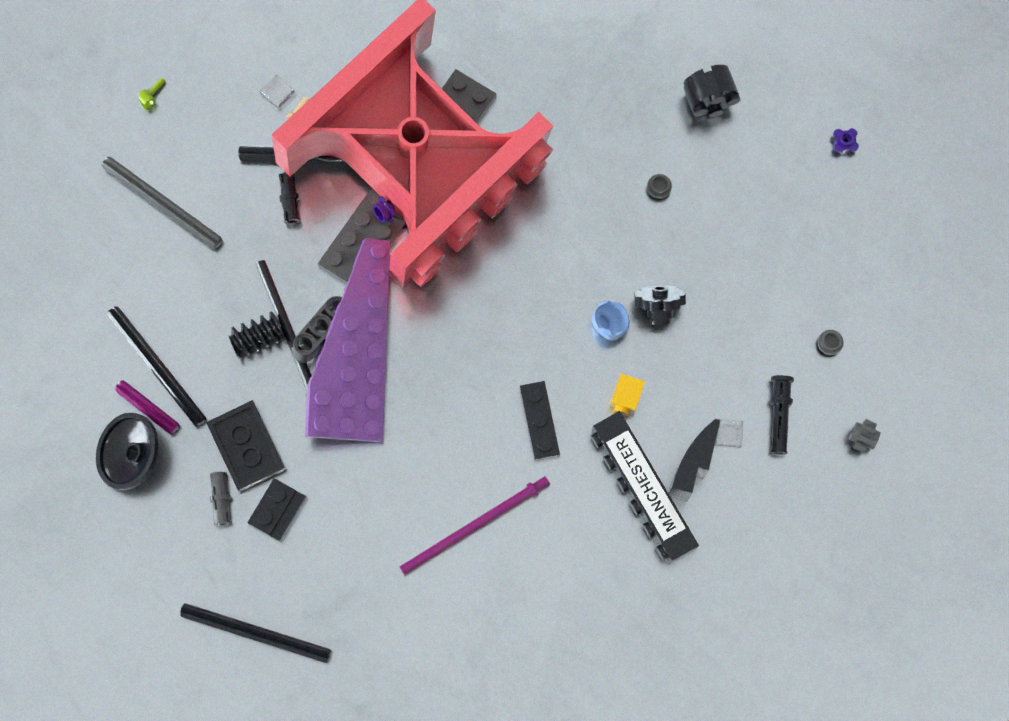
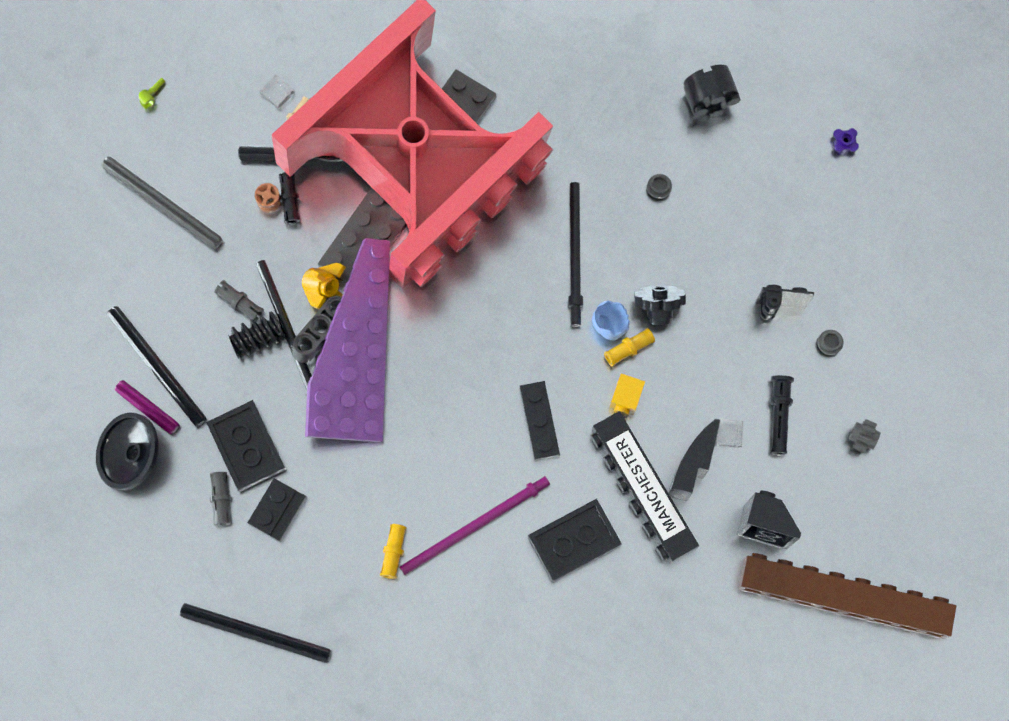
dark purple plate [373,196,395,224] -> none
none -> dark grey pin [214,280,264,322]
none -> nougat wheel [254,183,282,213]
none -> yellow brick [302,263,346,309]
none -> yellow pin [380,524,407,579]
none -> black plate [528,498,622,582]
none -> black bar [568,182,583,327]
none -> yellow pin [604,328,655,366]
none -> black slope [737,490,801,549]
none -> reddish brown brick [738,553,957,639]
none -> black hinge [755,285,814,320]

